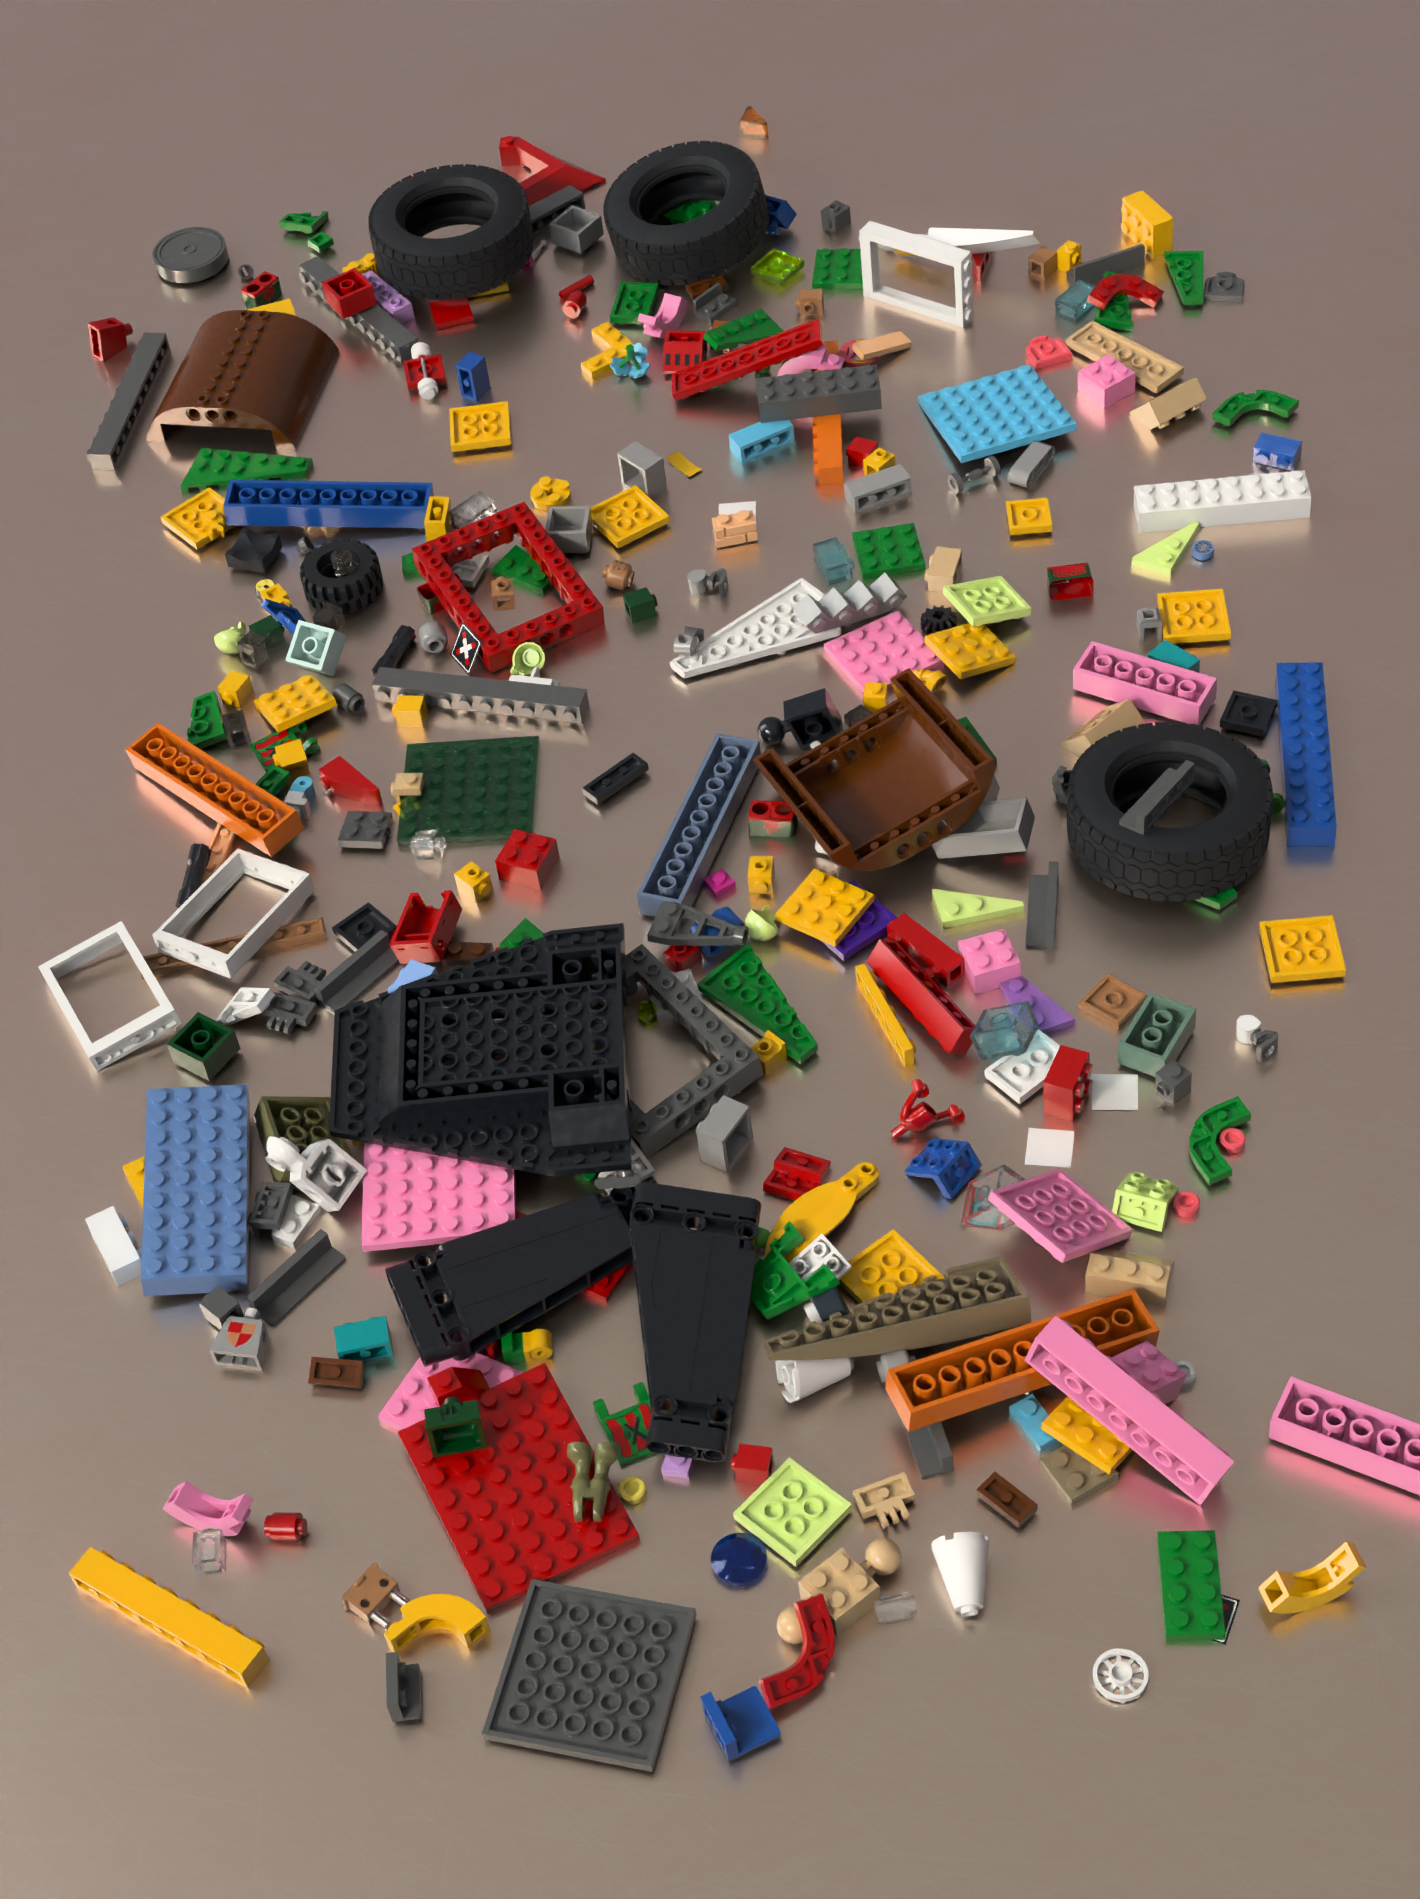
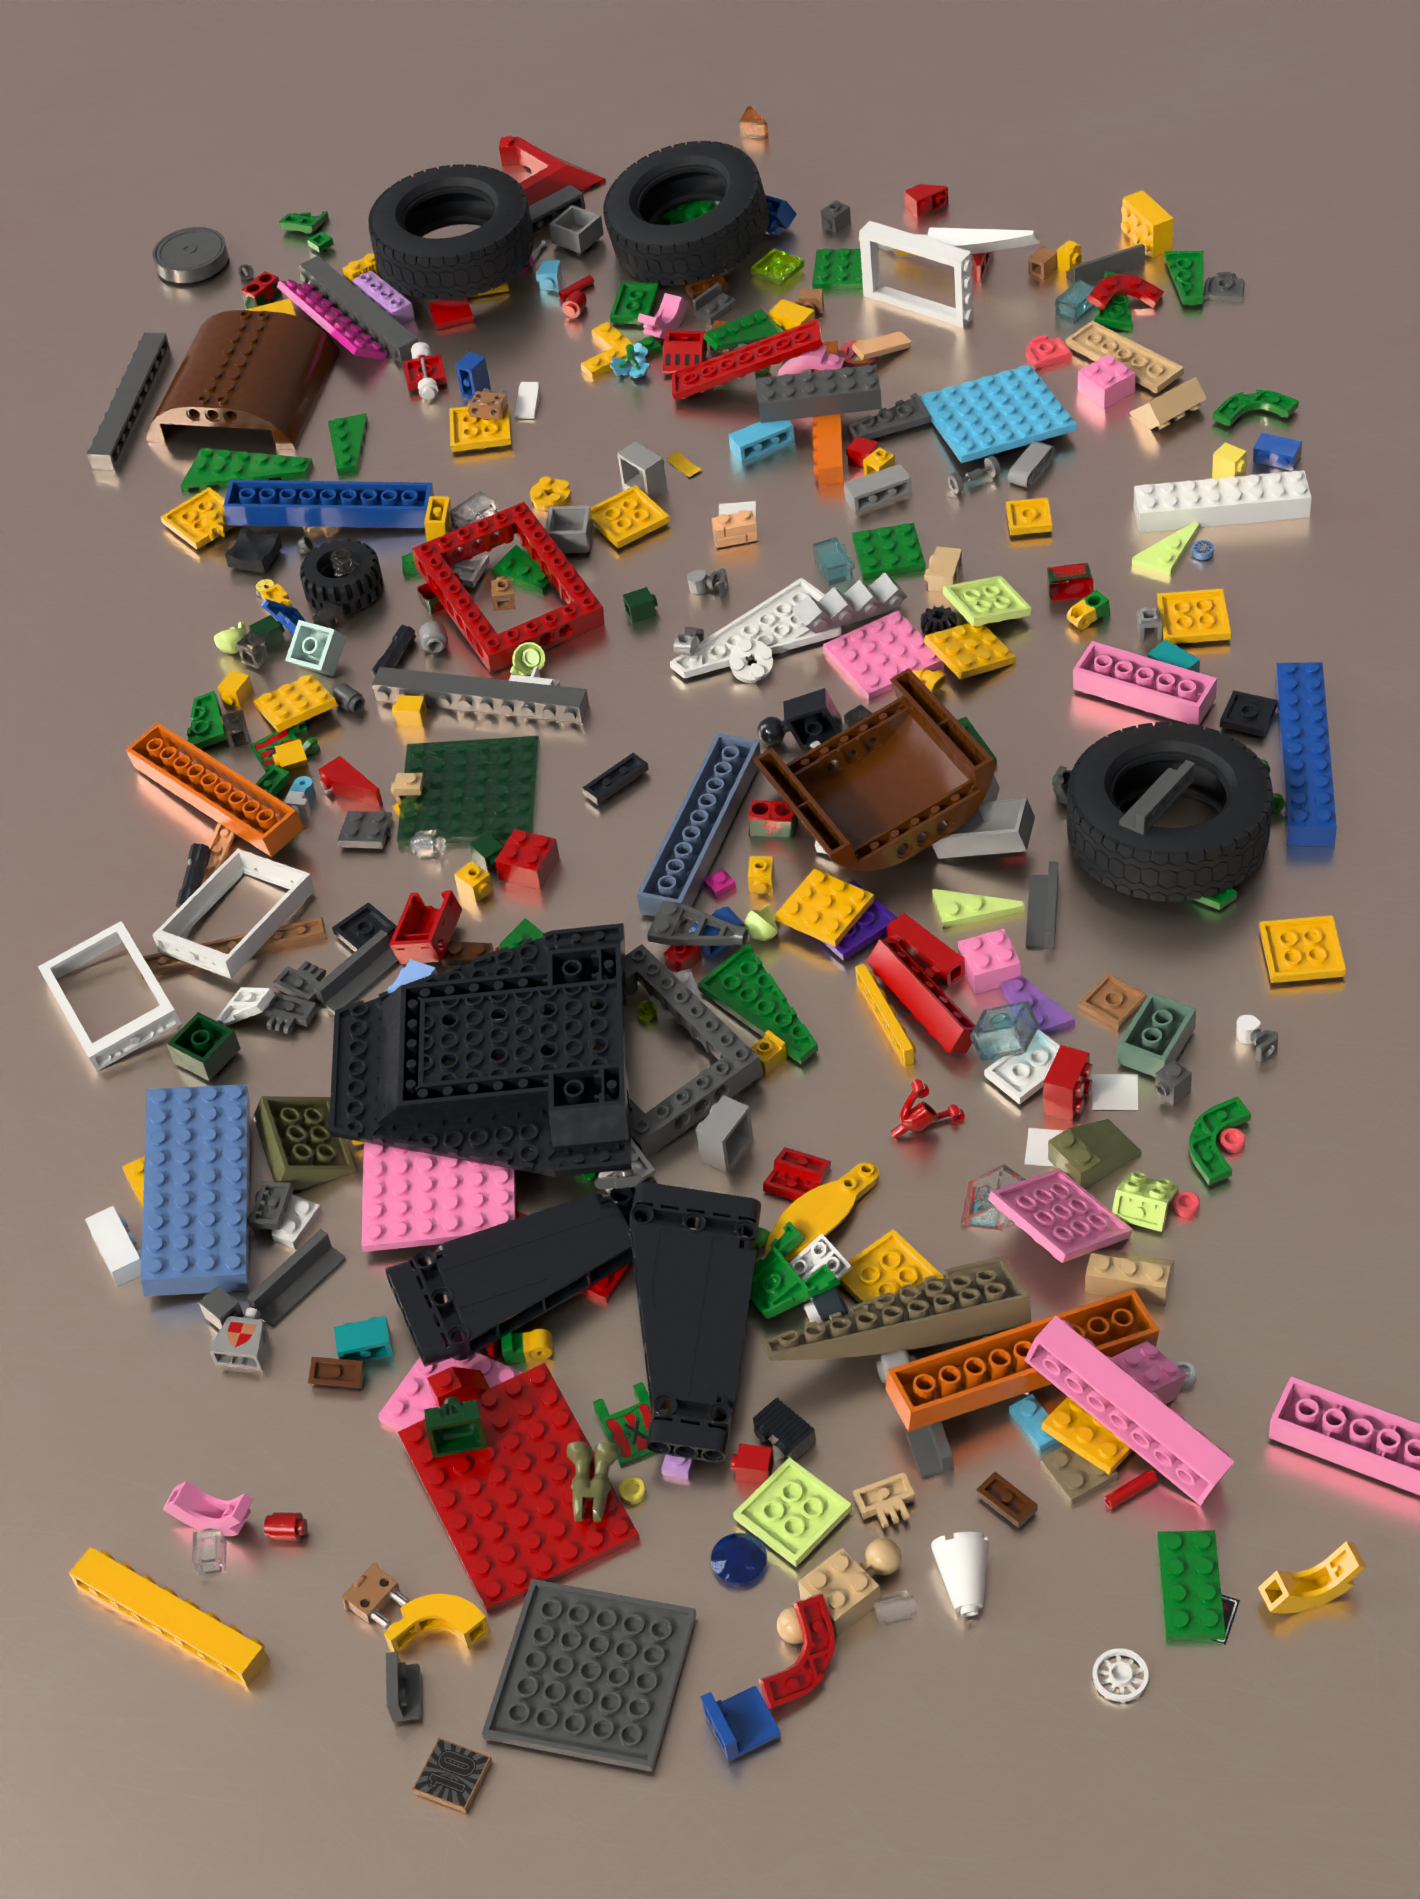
red torso [88,317,133,362] -> none
white brick [265,1136,367,1212] -> none
red brick [321,268,377,319] -> none
black sticker [450,622,482,675] -> none
medium nougat head [602,560,635,591] -> none
white cone [775,1357,854,1403] -> none
yellow brick [863,682,889,717] -> none
blue bracket [905,1138,982,1199] -> none
tan slope [1060,699,1144,757] -> none
none -> dark pink plate [277,280,387,360]
none -> green wing [328,413,368,475]
none -> tile [412,1738,492,1813]
none -> medium nougat piece [467,388,509,420]
none -> dark green brick [469,832,504,873]
none -> white slope [515,382,541,419]
none -> medium azure brick [536,260,562,290]
none -> green plate [635,336,662,358]
none -> white plate [729,639,773,683]
none -> black brick [753,1398,816,1461]
none -> yellow brick [769,299,815,331]
none -> dark grey wing [848,393,931,440]
none -> red slope [904,184,949,217]
none -> olive slope [1048,1119,1141,1189]
none -> leg [1067,590,1111,630]
none -> red piece [1104,1469,1158,1509]
none -> light yellow brick [1212,442,1248,479]

